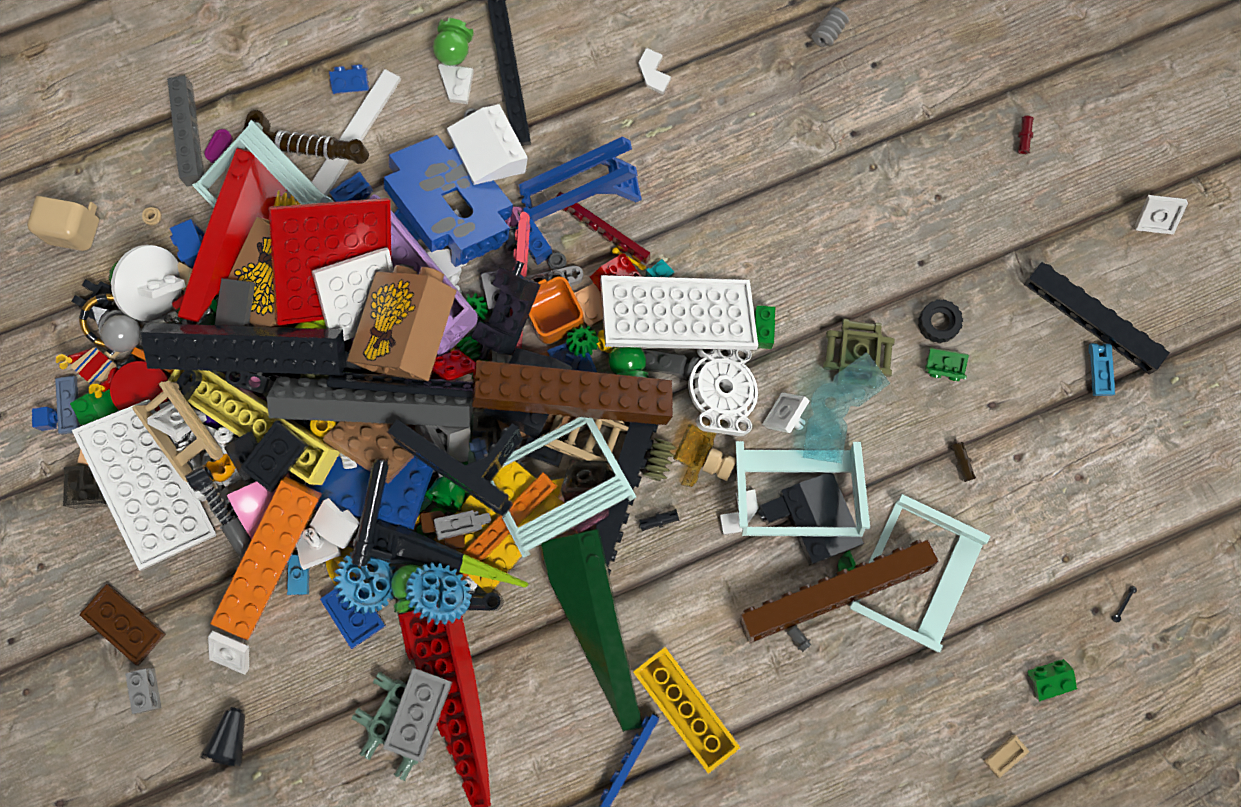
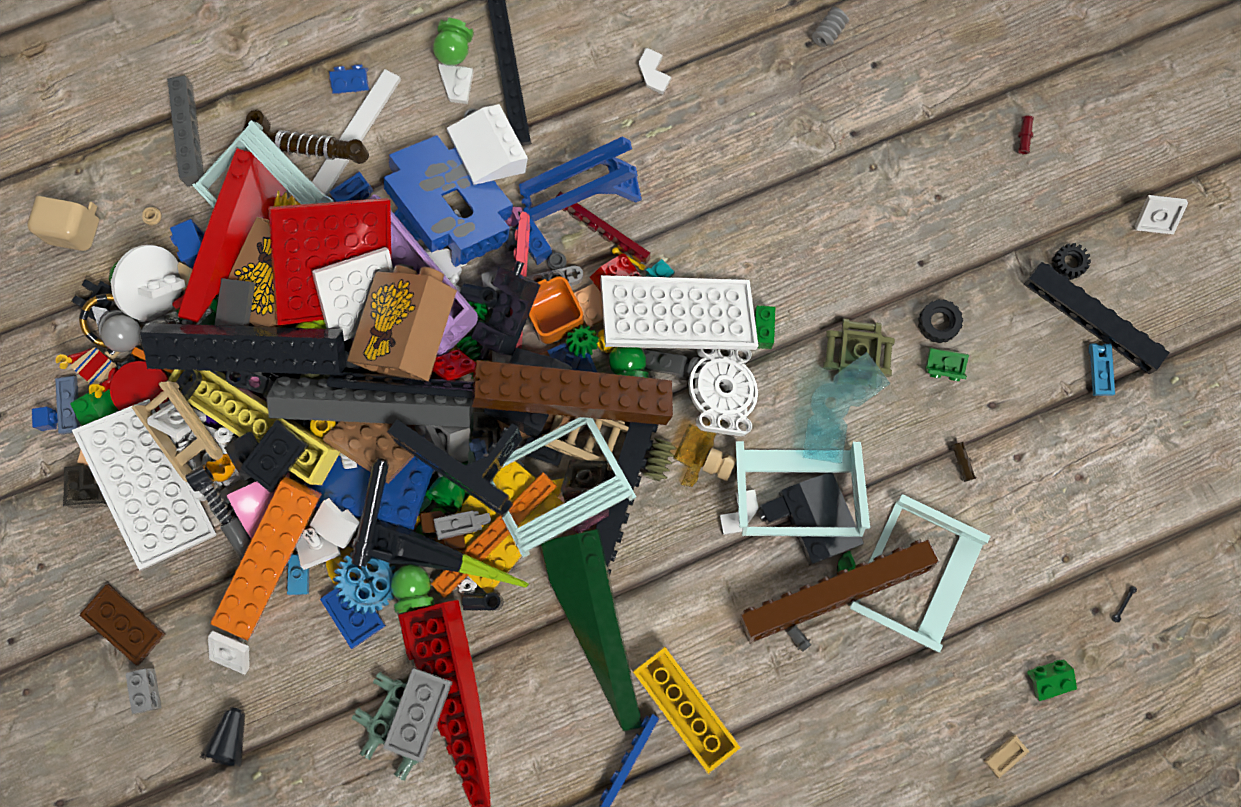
magenta tile [204,129,233,164] -> none
dark azure gear [405,563,472,625] -> none
black pin [639,509,680,532] -> none
white tile [763,393,809,433] -> none
none -> black piece [460,283,499,308]
none -> black tyre [1052,243,1091,280]

